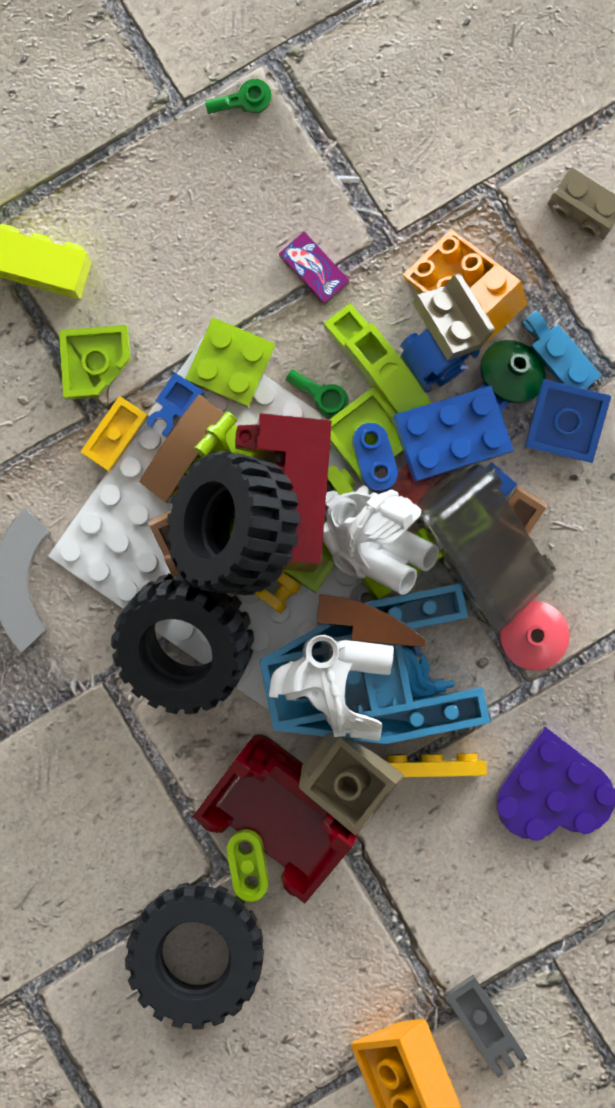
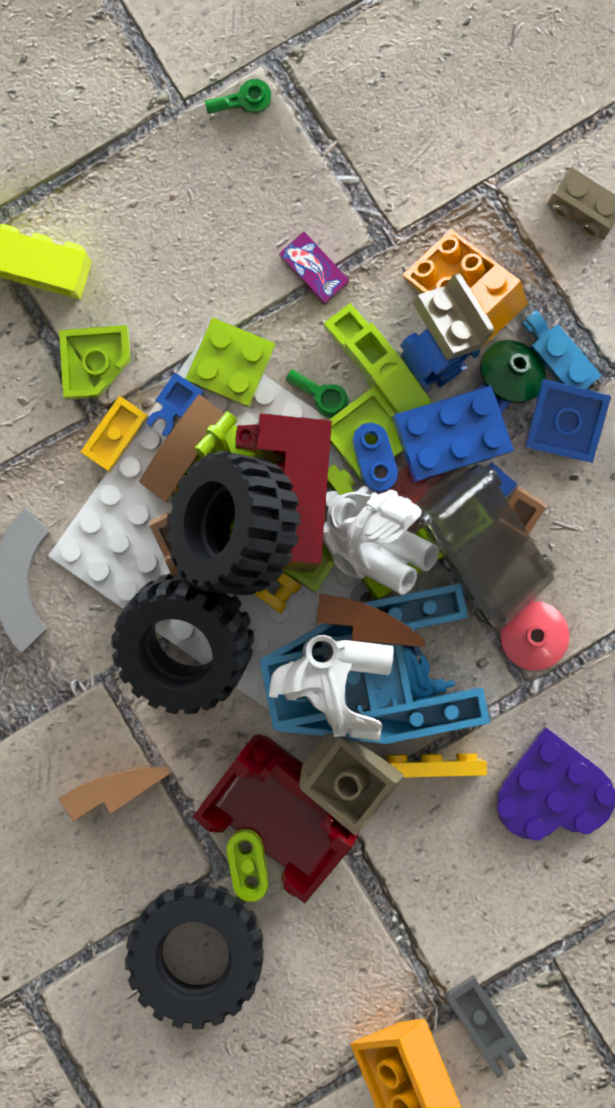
none -> medium nougat slope [58,765,173,822]

